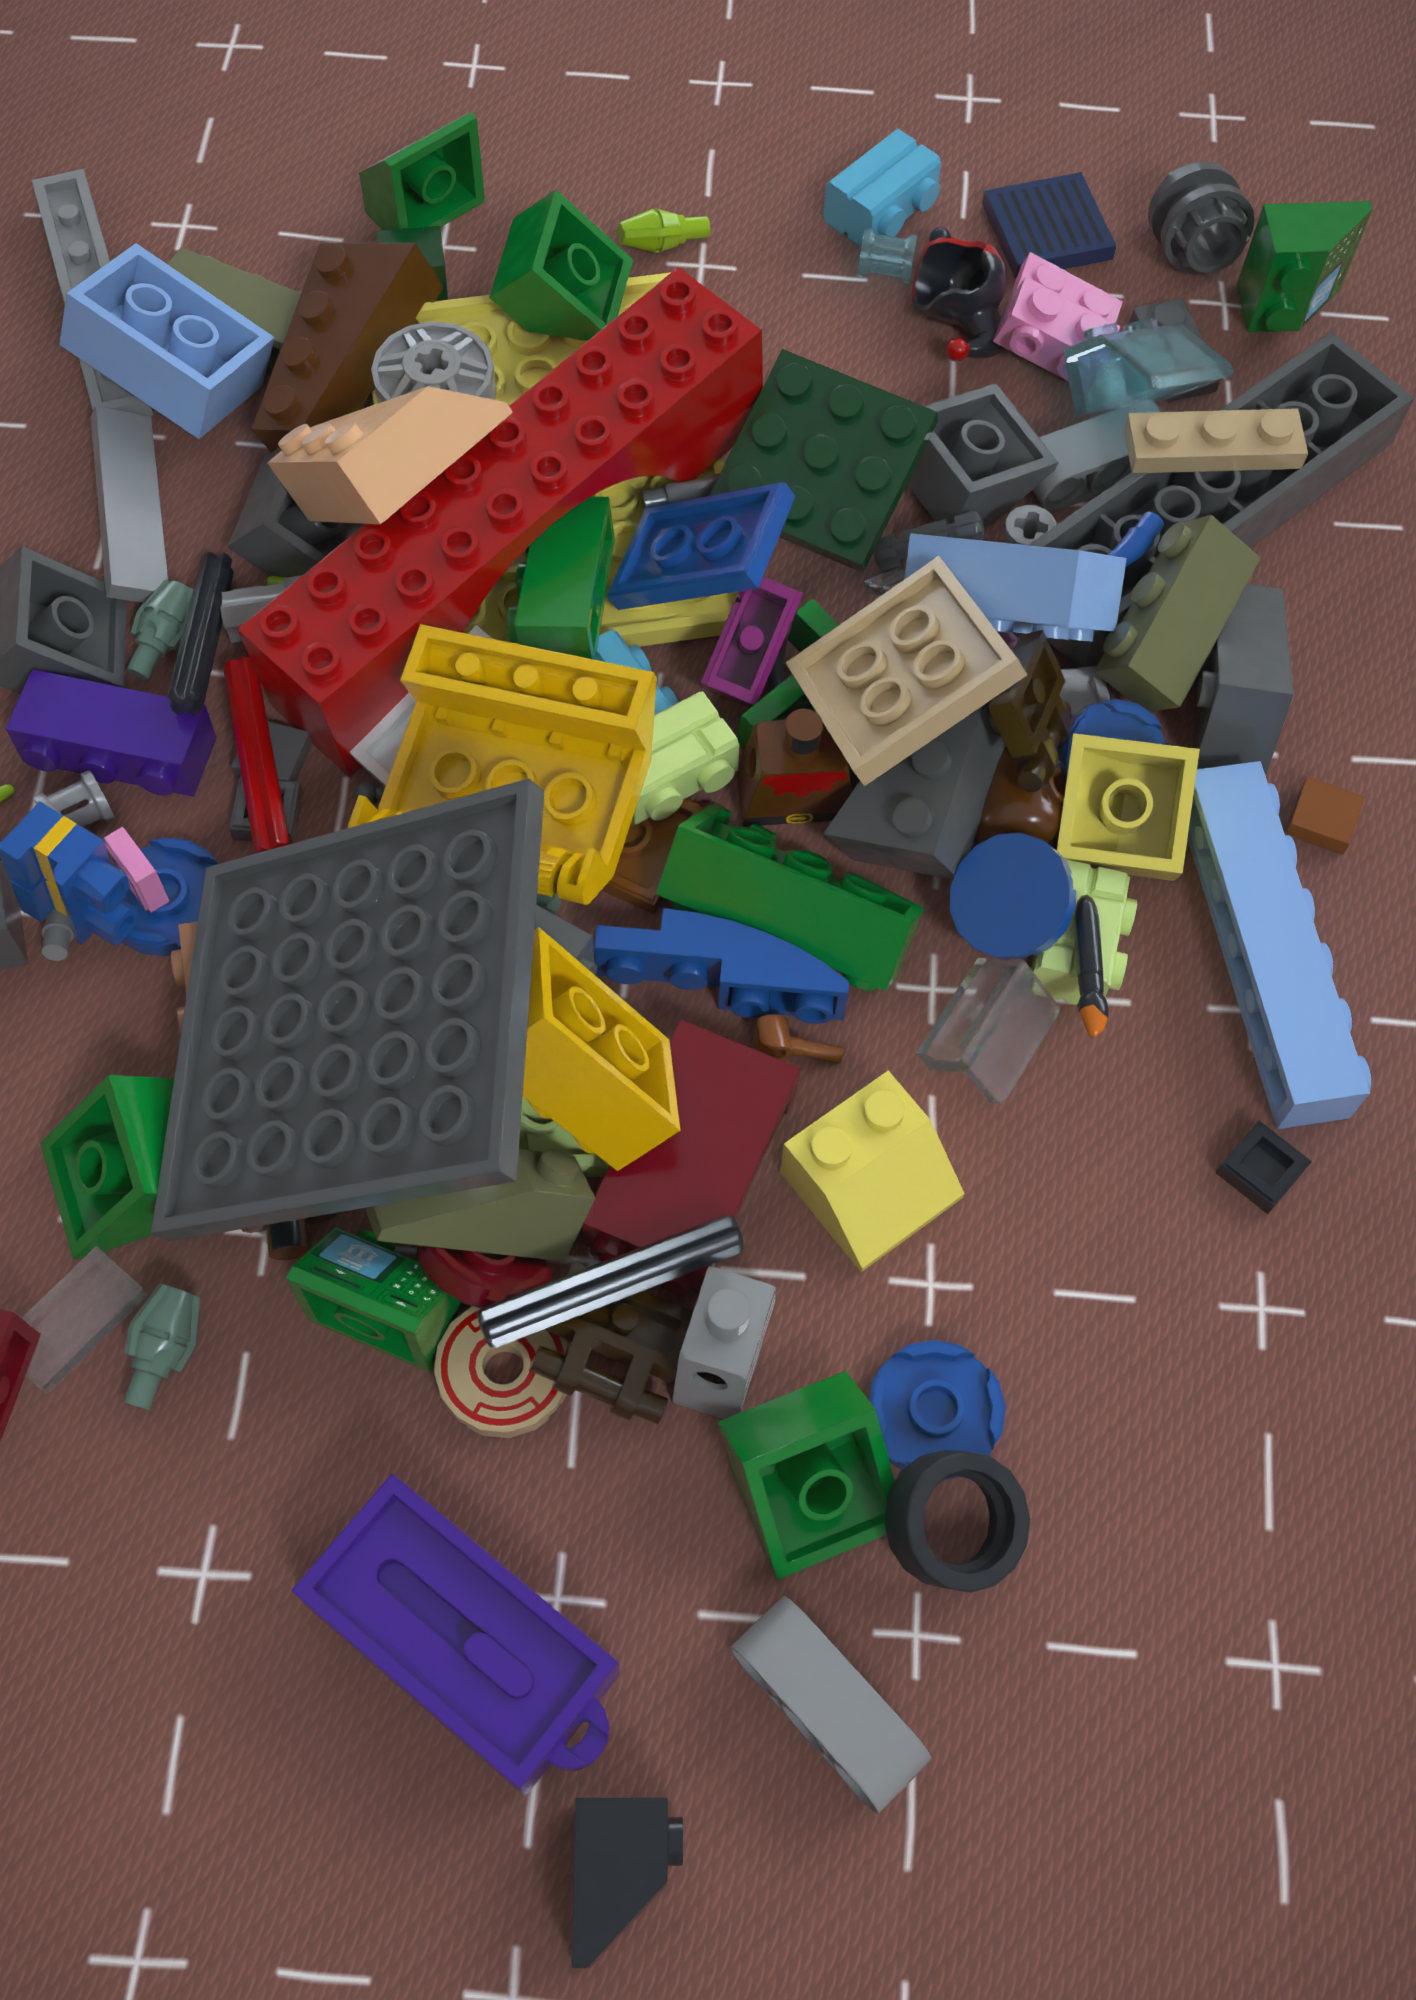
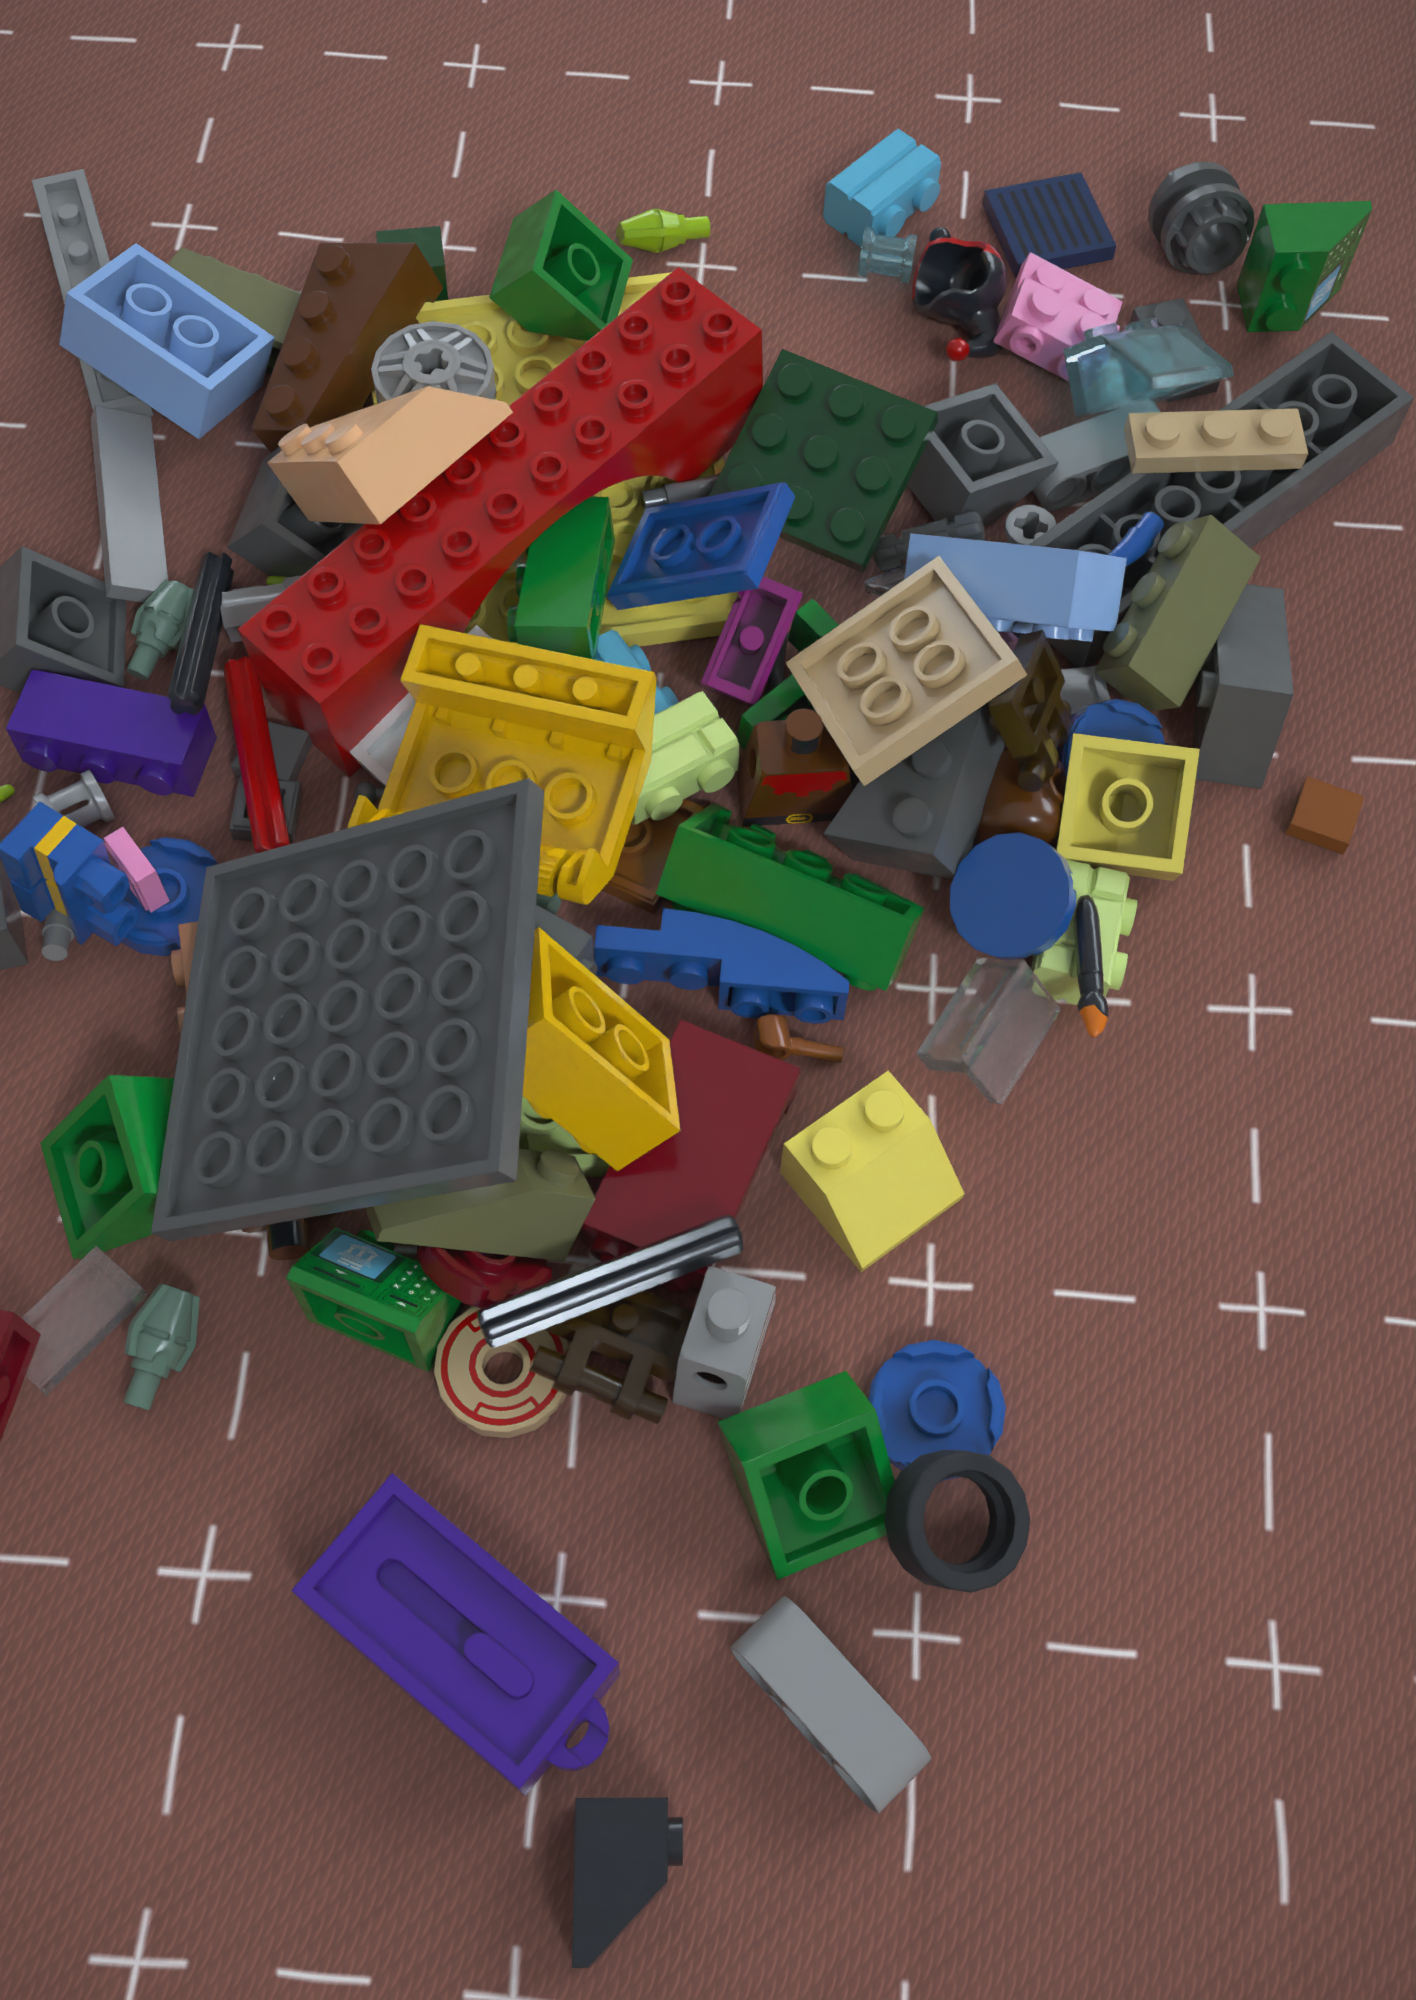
green slope [359,112,485,230] -> none
light blue brick [1187,761,1371,1129] -> none
black tile [1215,1121,1312,1214] -> none

